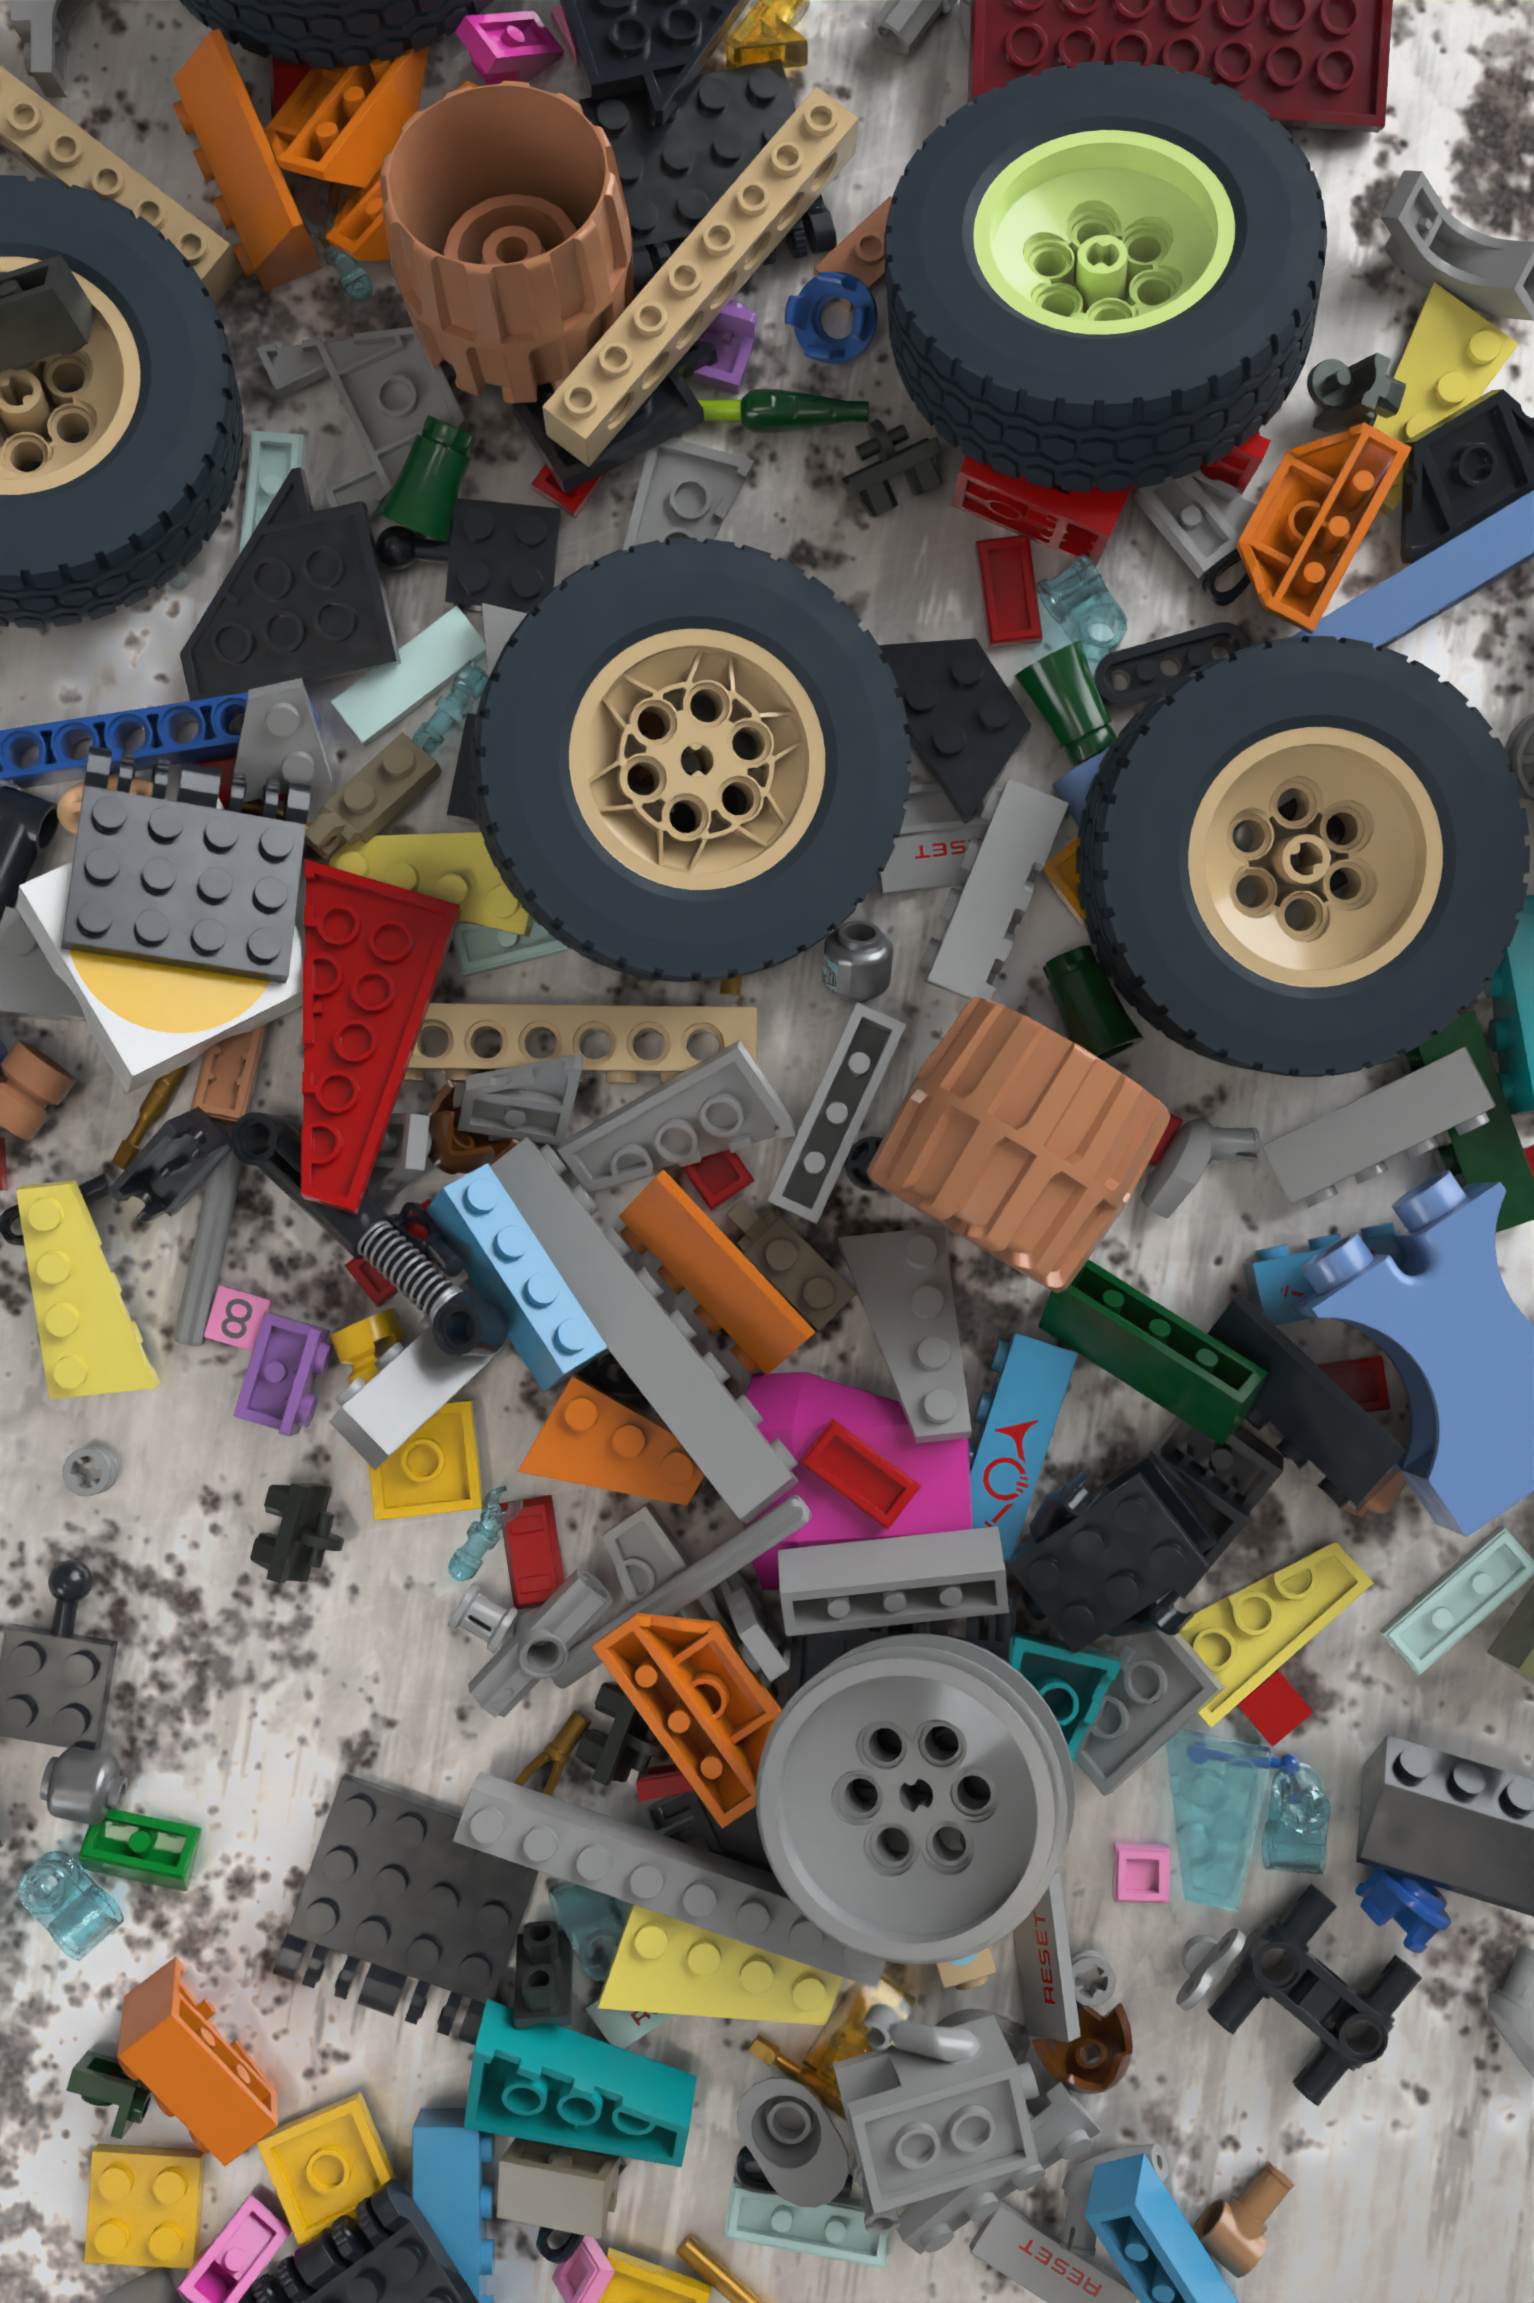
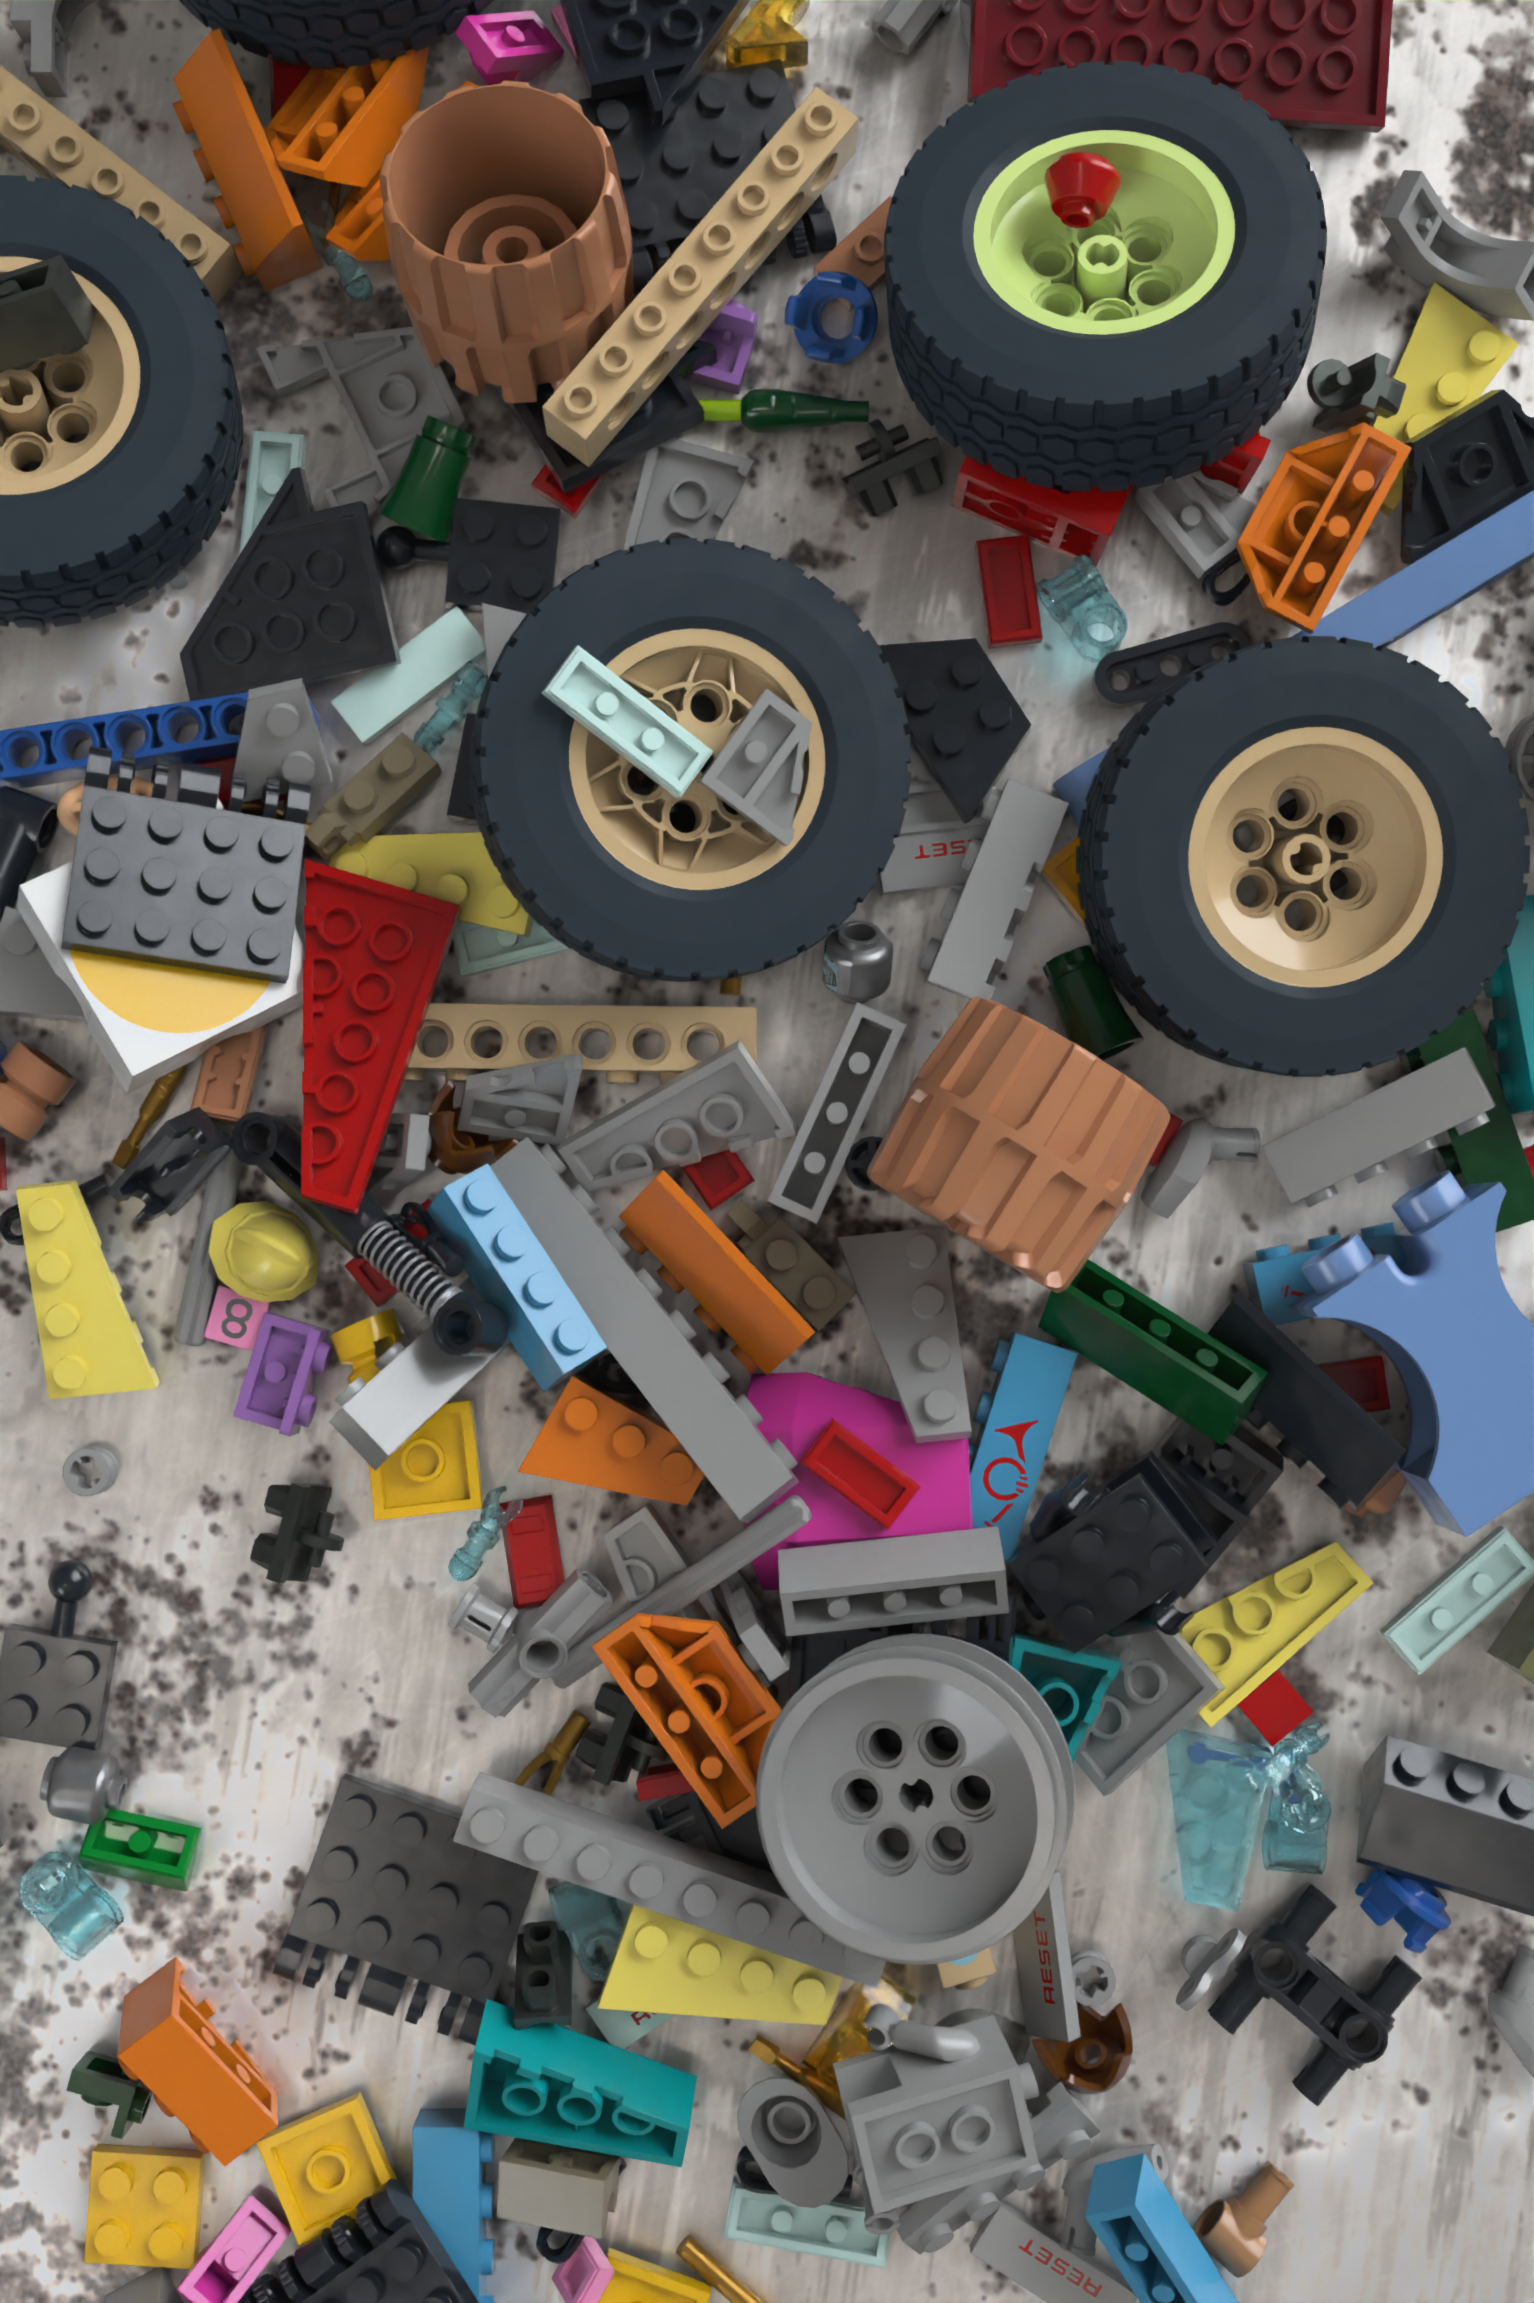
dark green plant [1014,641,1118,766] -> none
bright pink tile [1112,1843,1170,1904] -> none
none -> light yellow piece [208,1201,319,1303]
none -> light aqua tile [541,645,714,798]
none -> light grey wing [697,688,812,846]
none -> red cone [1044,152,1121,228]
none -> clear light blue piece [1245,1721,1330,1793]

